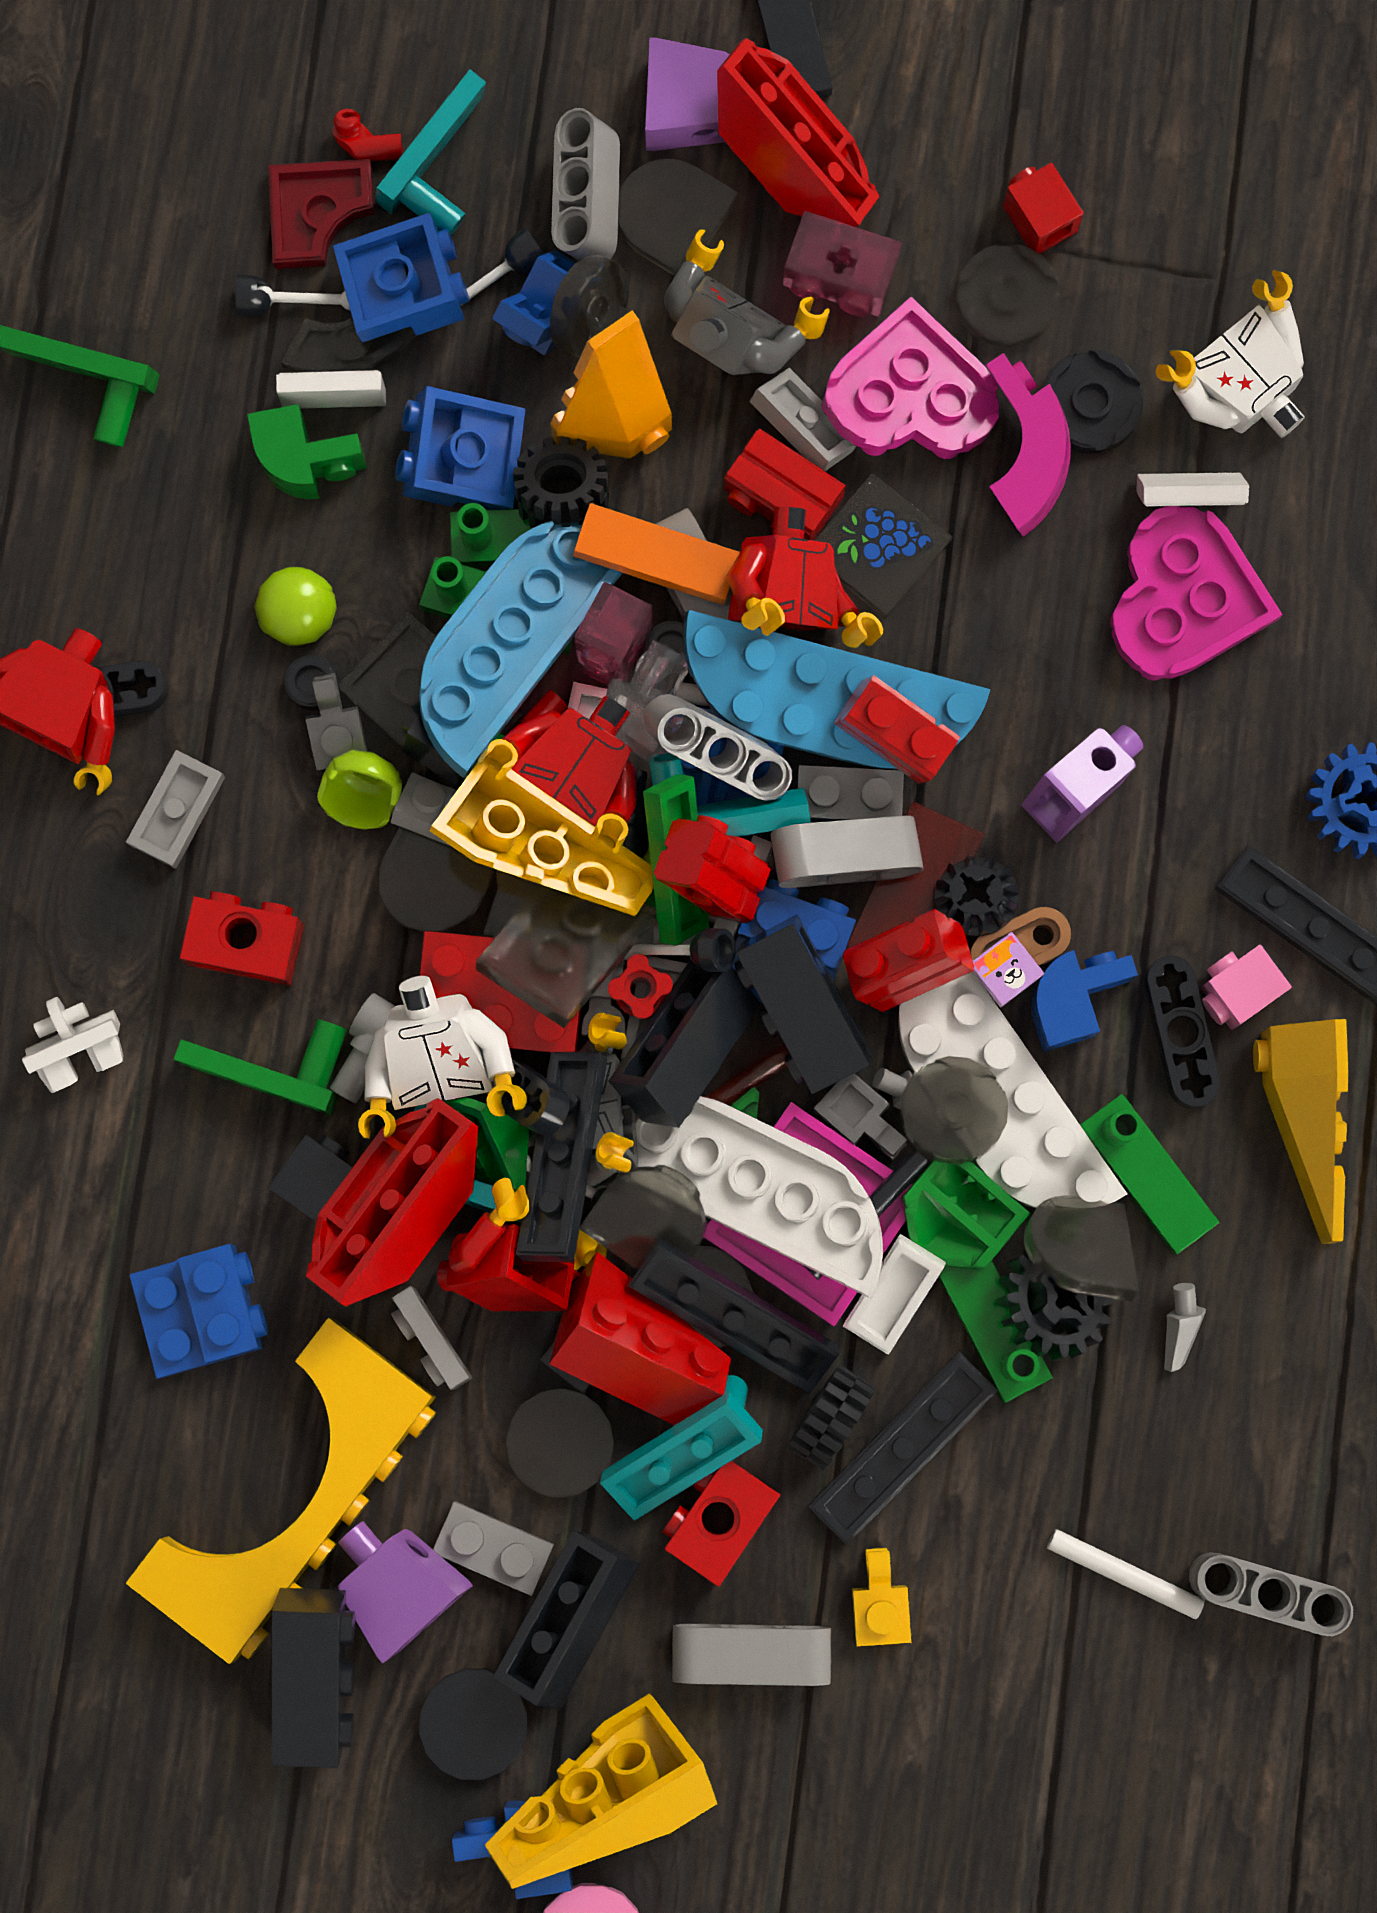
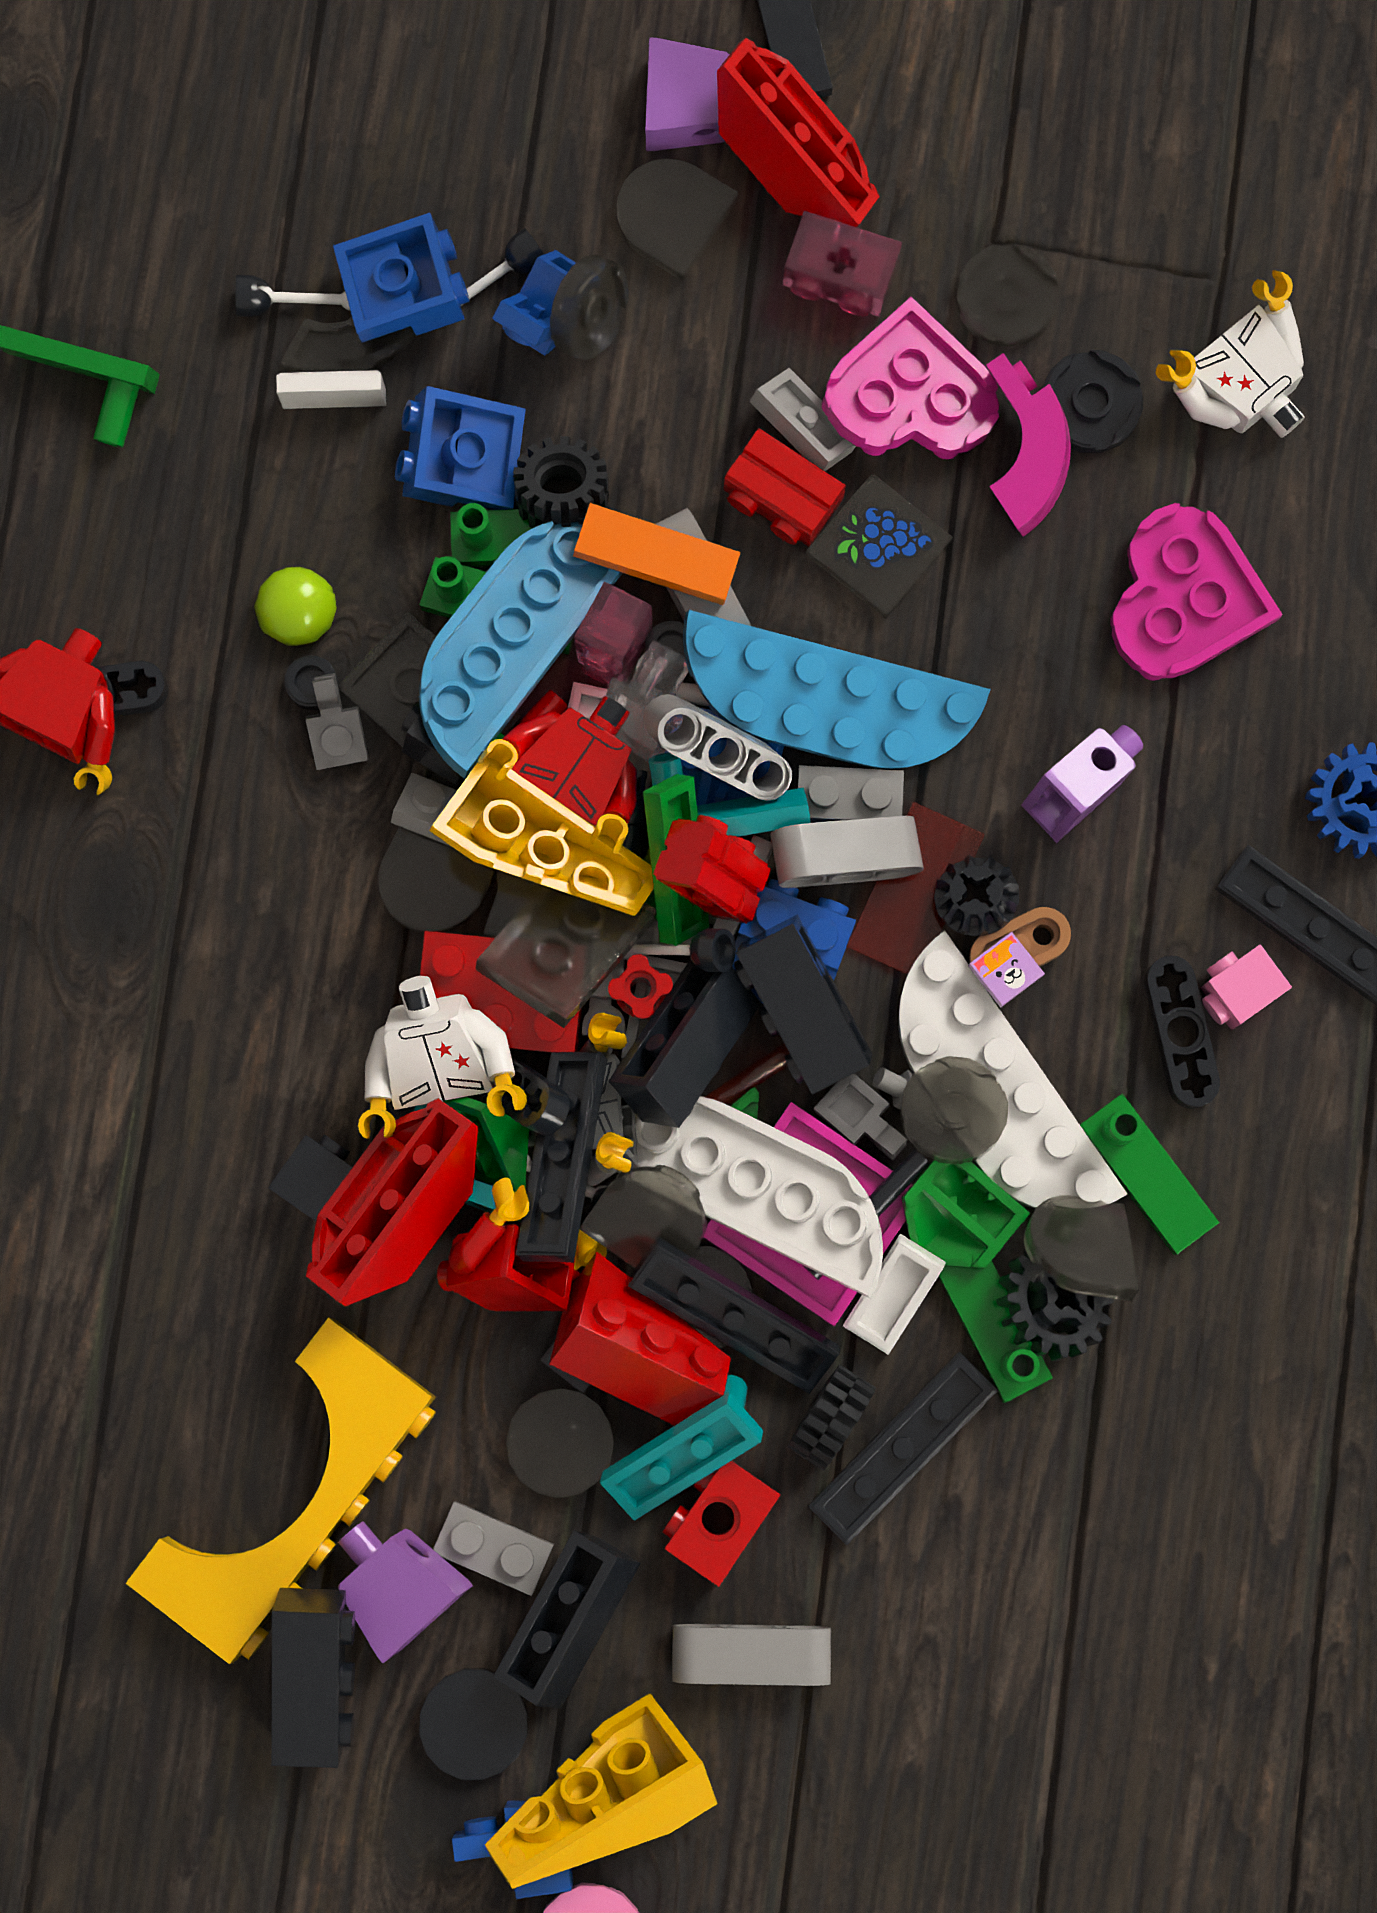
white hips [22,997,123,1093] -> none
light grey plate [126,750,225,869] -> none
blue plate [129,1244,268,1379] -> none
green piece [174,1019,347,1116] -> none
red brick [180,891,304,986] -> none
green brick [247,404,367,499] -> none
dark red tile [268,159,374,269] -> none
lime hair [317,750,402,830] -> none
light grey pin [330,993,395,1104] -> none
red arm [332,109,403,162] -> none
teal piece [375,70,486,236] -> none
light grey plate [391,1286,472,1390] -> none
light orange wedge [550,310,672,459] -> none
light grey beam [551,108,620,268] -> none
dark grey torso [664,229,829,375] -> none
red torso [727,507,883,648] -> none
red brick [833,675,960,784] -> none
red brick [843,909,974,1012] -> none
yellow plate [852,1548,911,1646] -> none
red brick [1003,162,1084,257] -> none
blue brick [1031,950,1138,1052] -> none
white bar [1047,1529,1205,1620] -> none
white tile [1136,473,1249,506] -> none
light grey bar [1164,1283,1206,1372] -> none
light grey beam [1189,1552,1353,1636] -> none
yellow wedge [1253,1019,1348,1244] -> none

